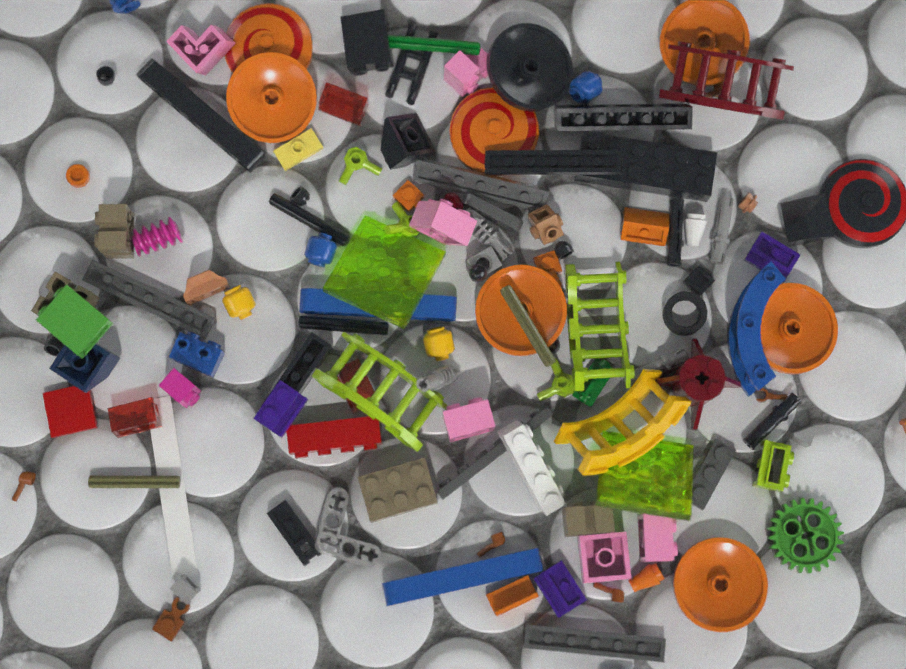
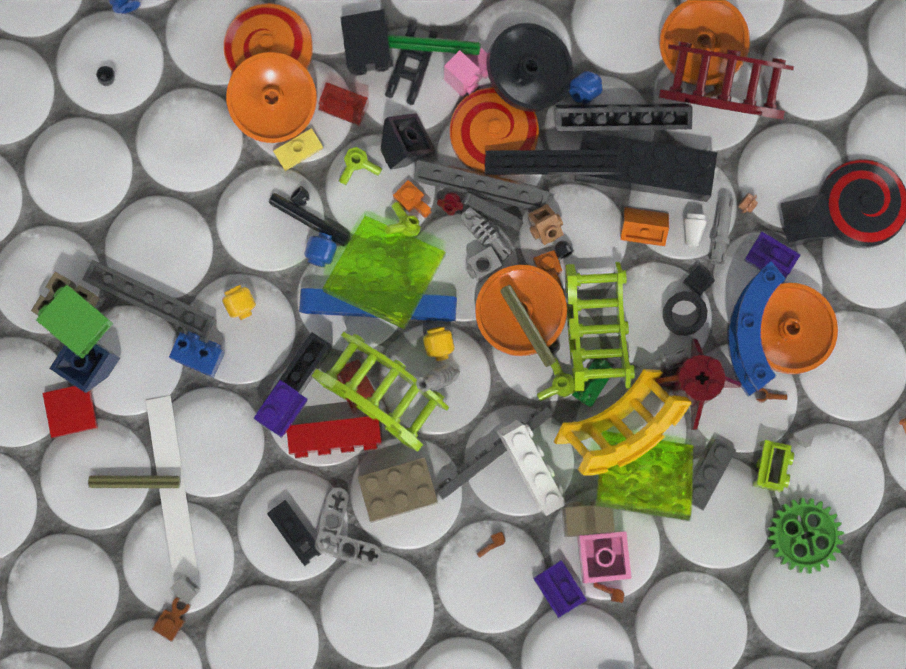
dark orange hand [12,471,36,502] -> none
black hinge [44,337,64,356] -> none
orange tile [66,164,90,188] -> none
dark tan brick [94,204,135,259] -> none
clear red hinge [107,397,162,438] -> none
dark pink piece [132,217,183,257] -> none
black beam [136,58,266,173] -> none
dark pink brick [158,368,201,408] -> none
bright pink brick [166,25,236,75] -> none
nougat slope [183,270,231,306] -> none
black axle [298,316,389,335] -> none
blue beam [382,548,544,606] -> none
bright pink brick [409,199,477,246] -> none
bright pink brick [443,397,495,443] -> none
black hinge [469,263,487,283] -> none
orange panel [486,575,539,616] -> none
dark grey plate [523,624,666,662] -> none
orange cone [628,563,665,592] -> none
bright pink brick [638,513,678,562] -> none
black pin [666,198,684,267] -> none
orange dish [673,537,768,632] -> none
black pin [743,392,802,450] -> none

